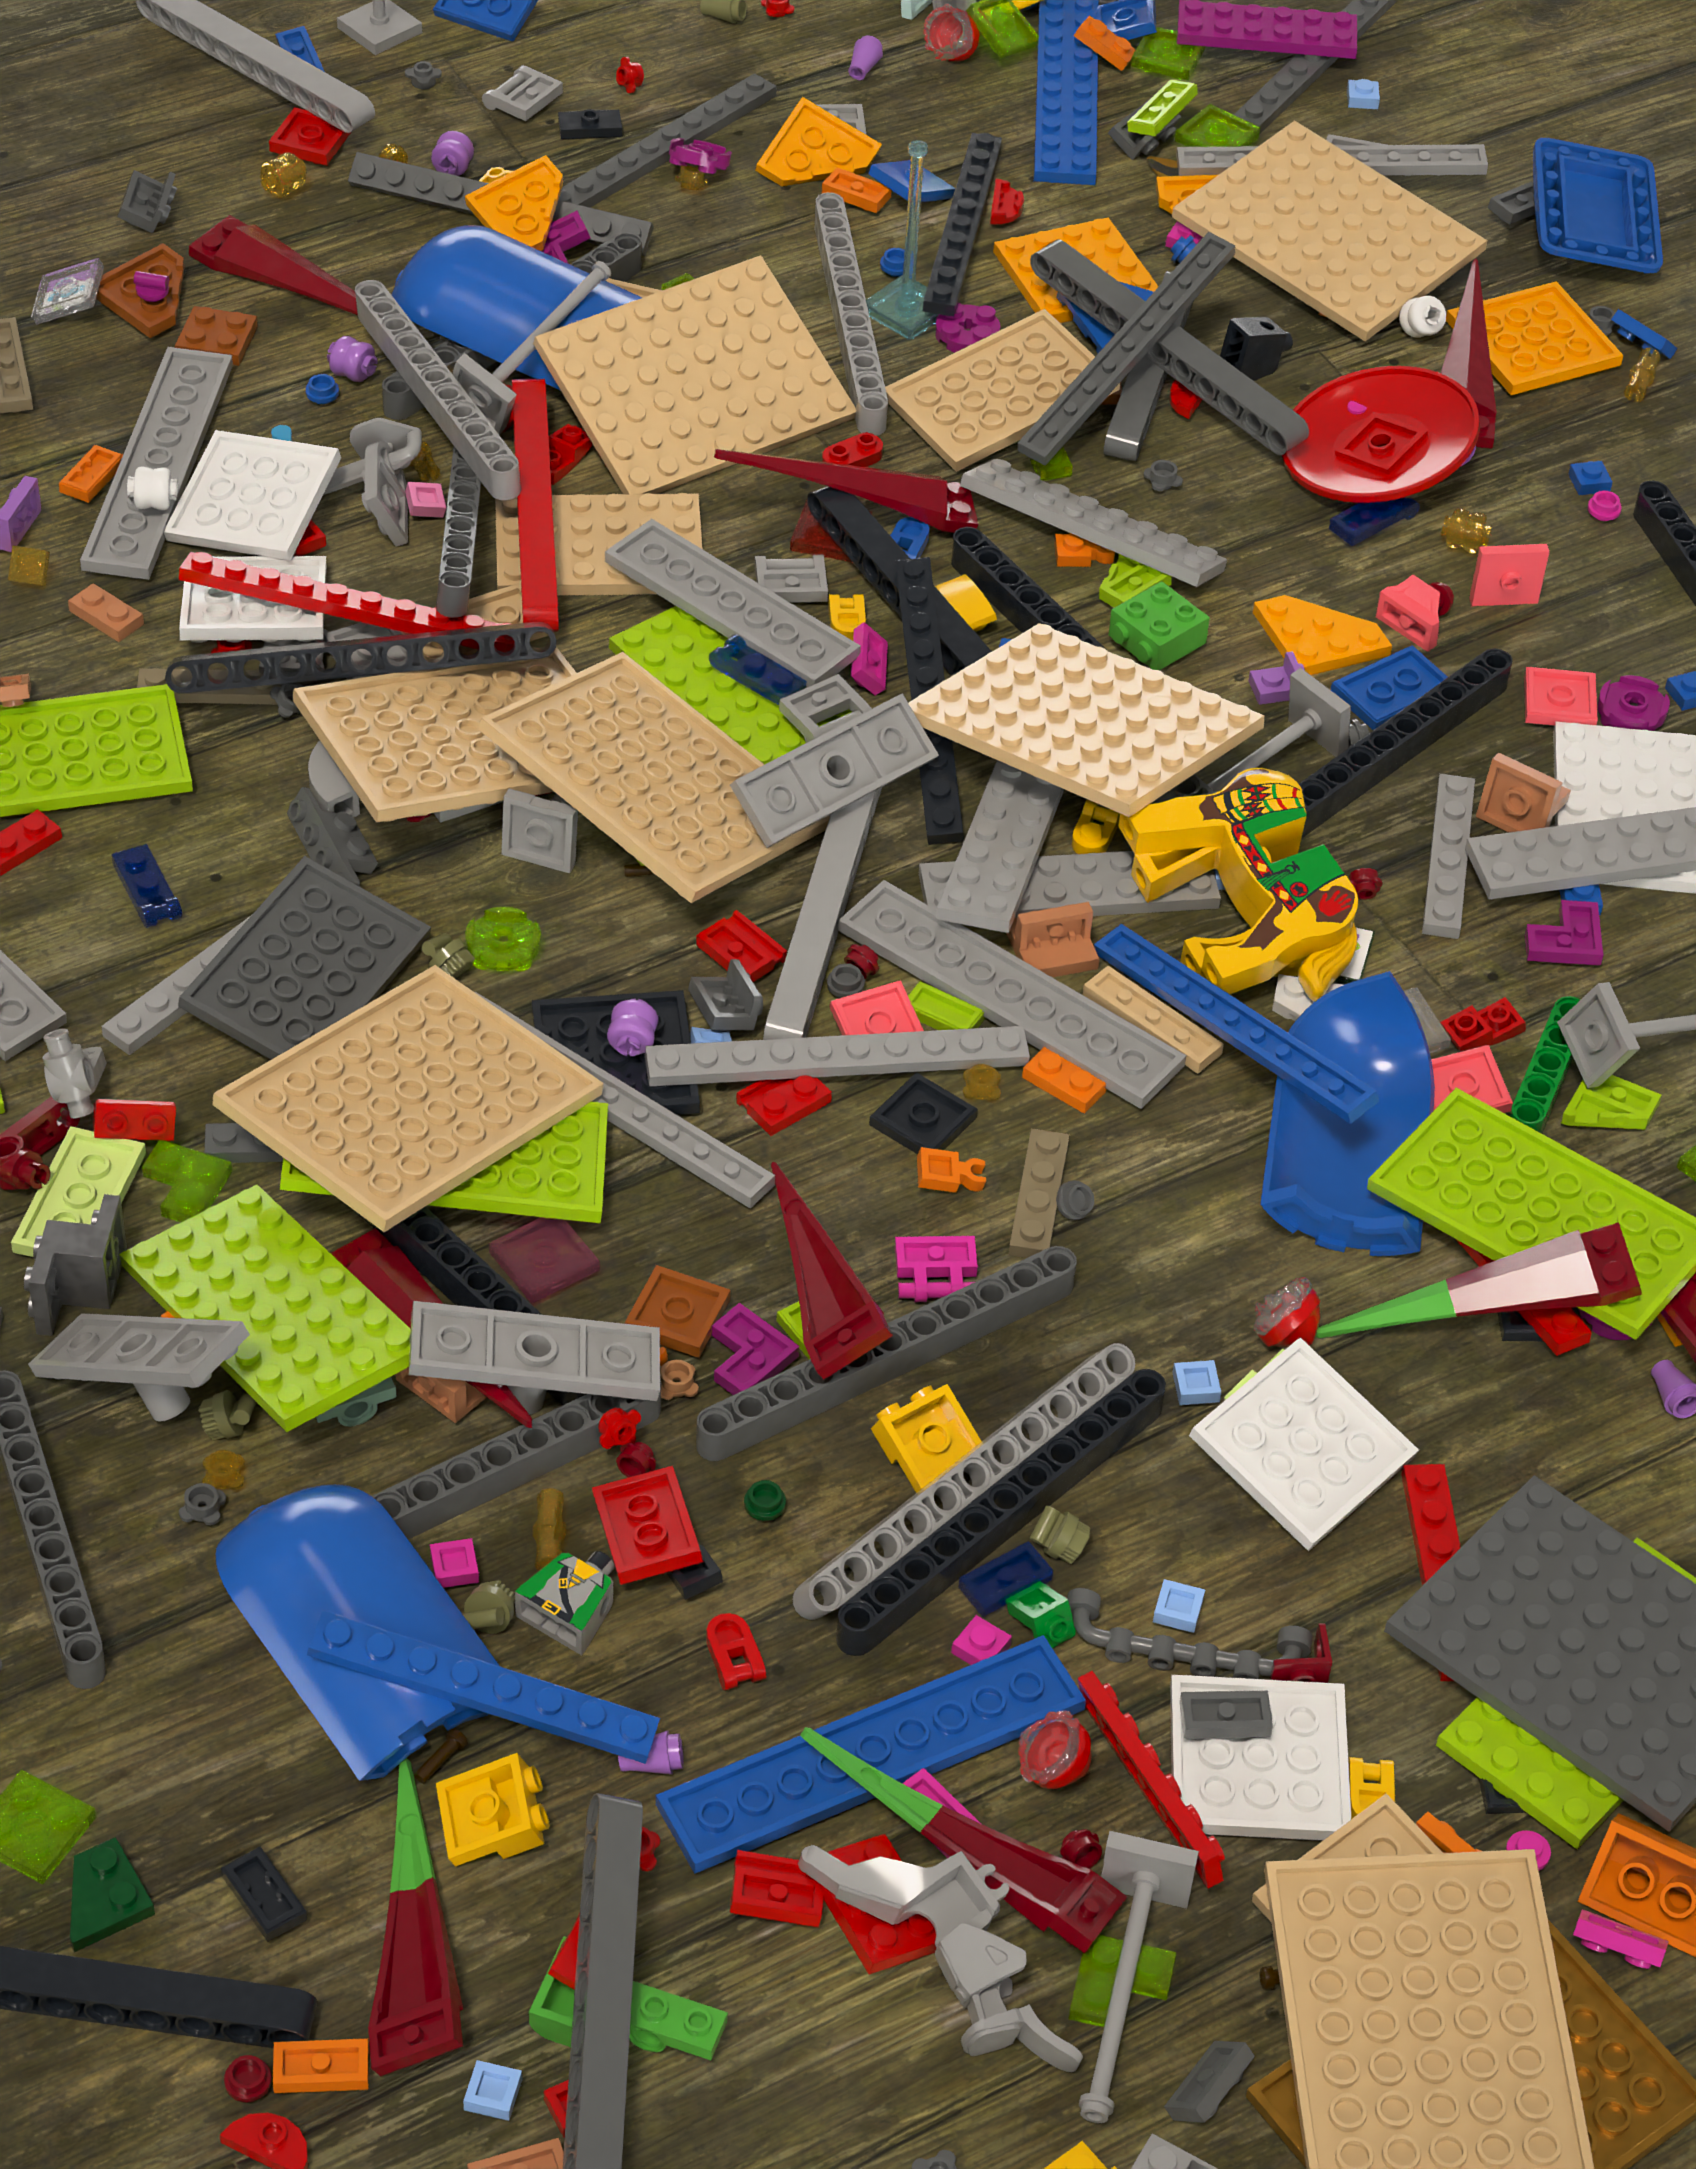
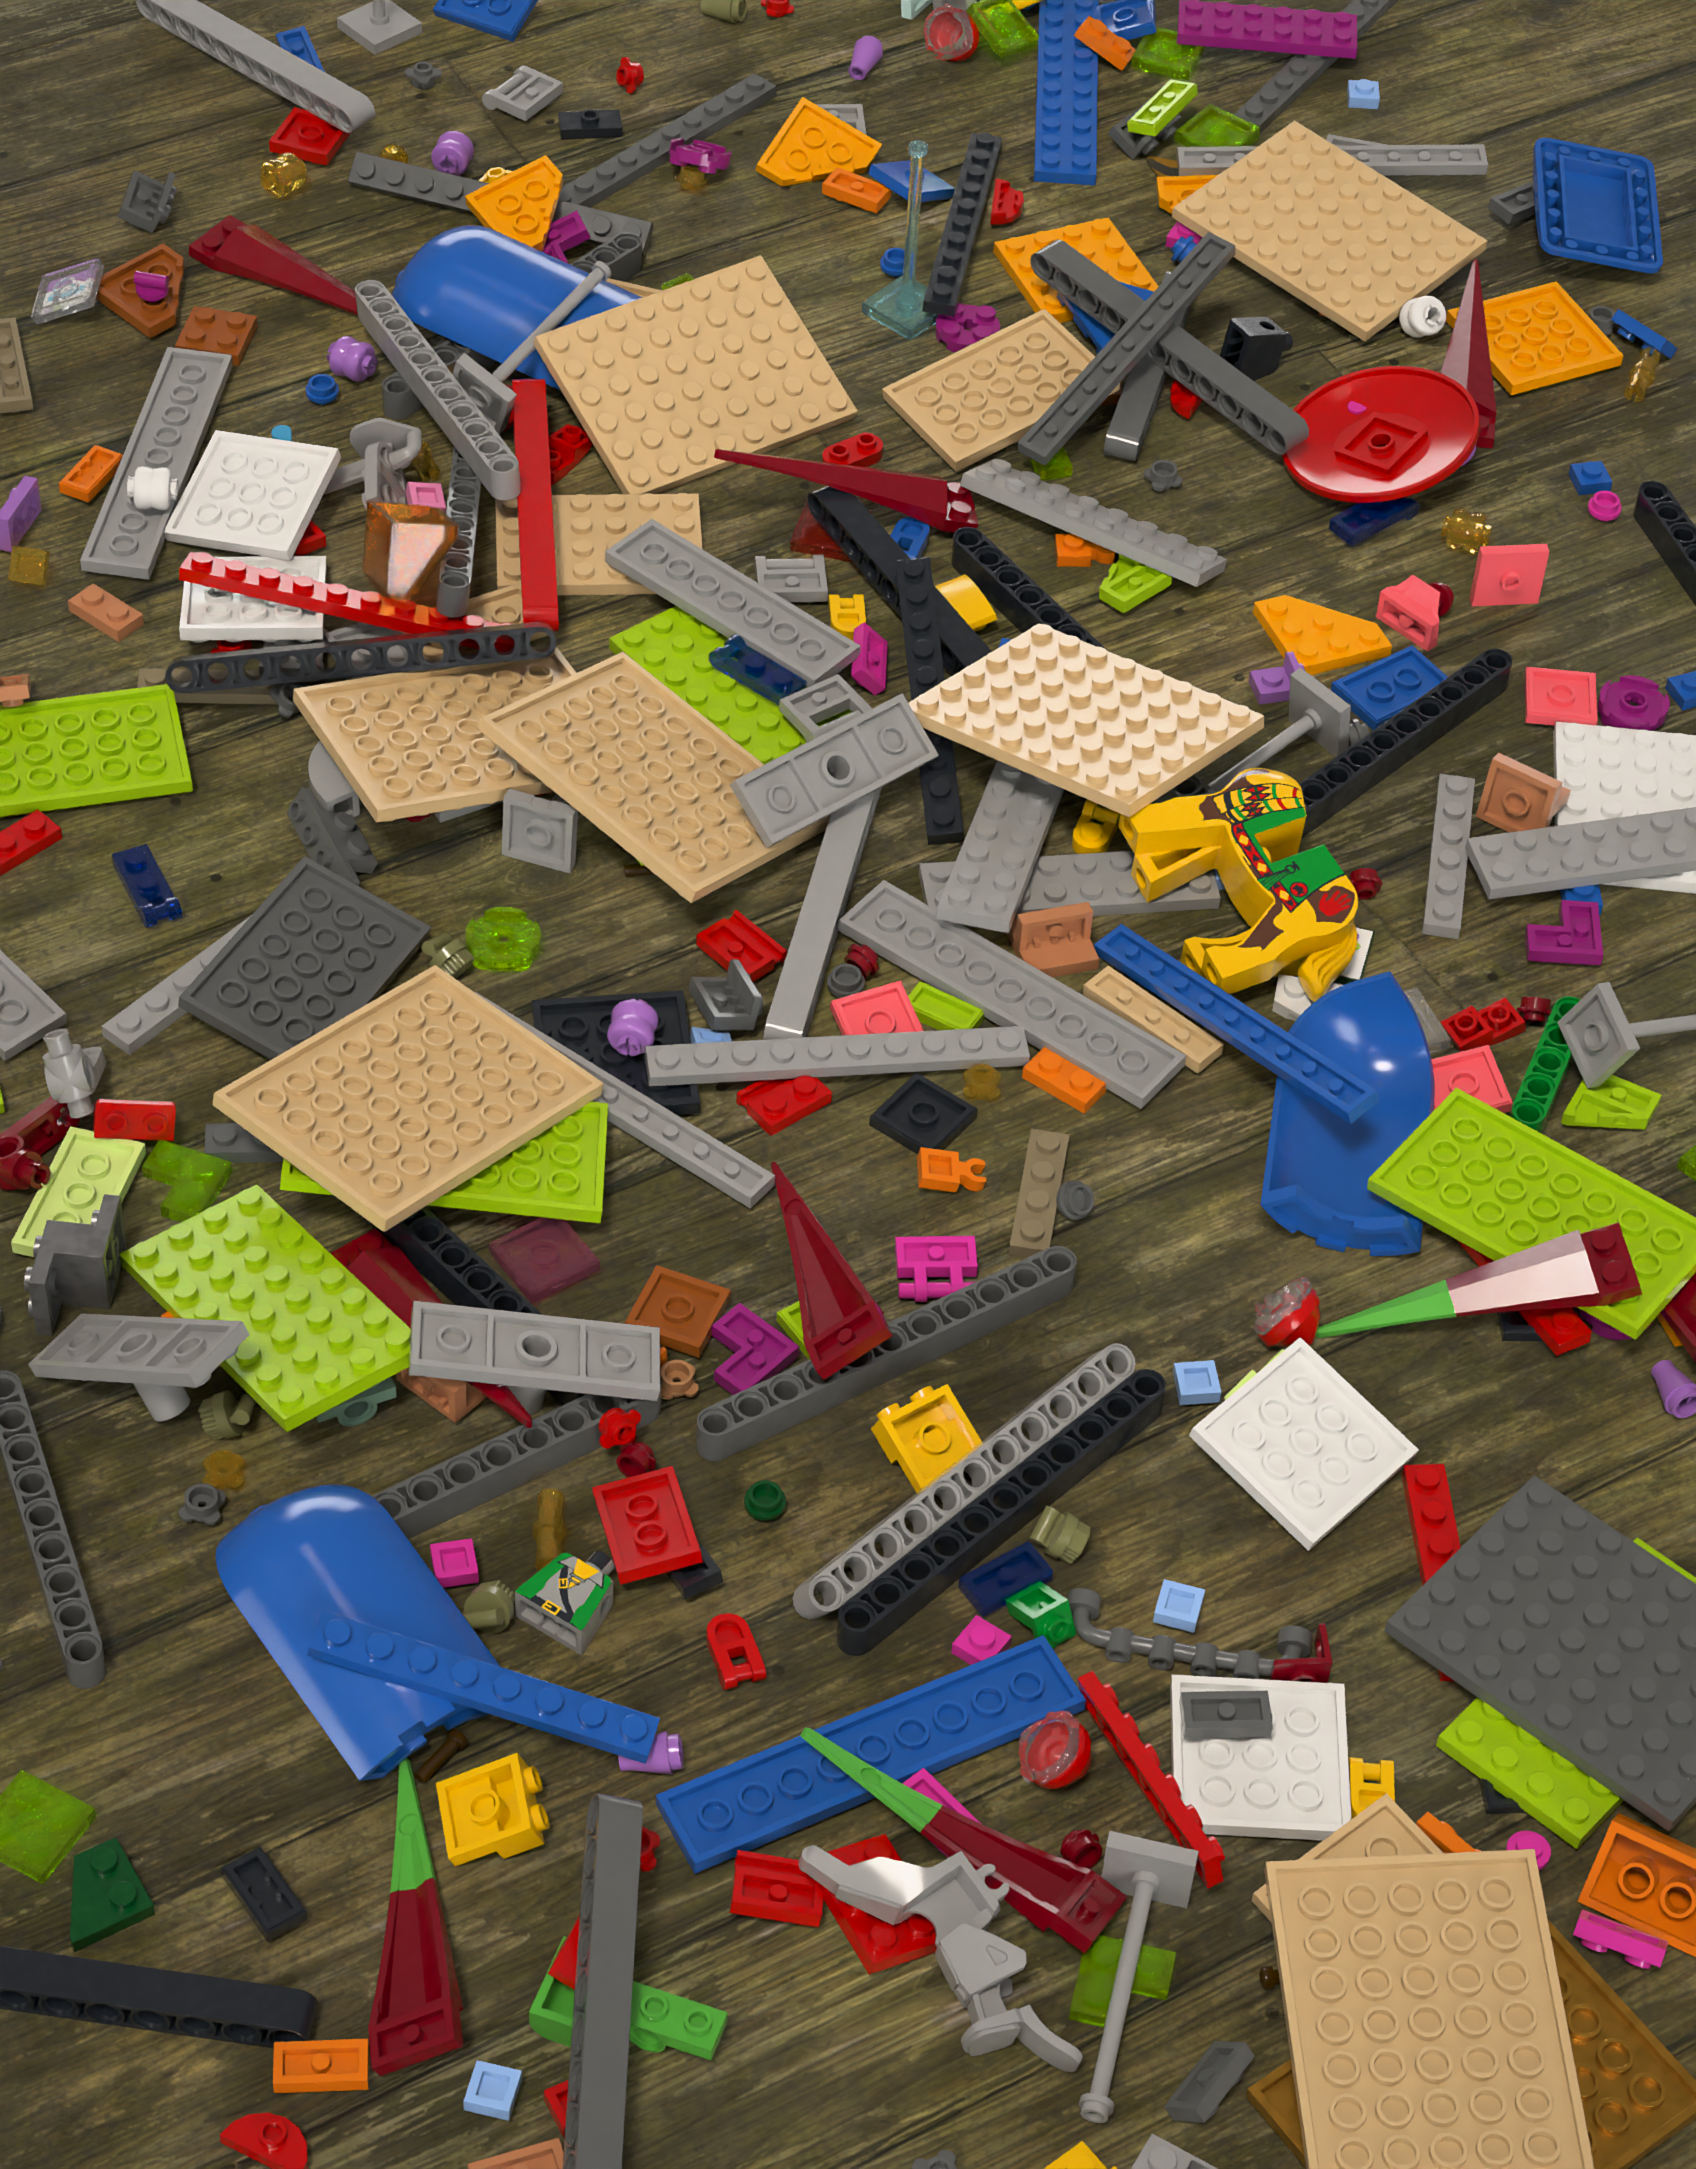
dark red plate [224,2055,272,2102] -> none
light grey beam [814,193,888,436] -> none
bright green brick [1108,581,1210,670] -> none
none -> clear orange windscreen [362,501,459,600]
none -> dark red plate [1516,997,1551,1023]

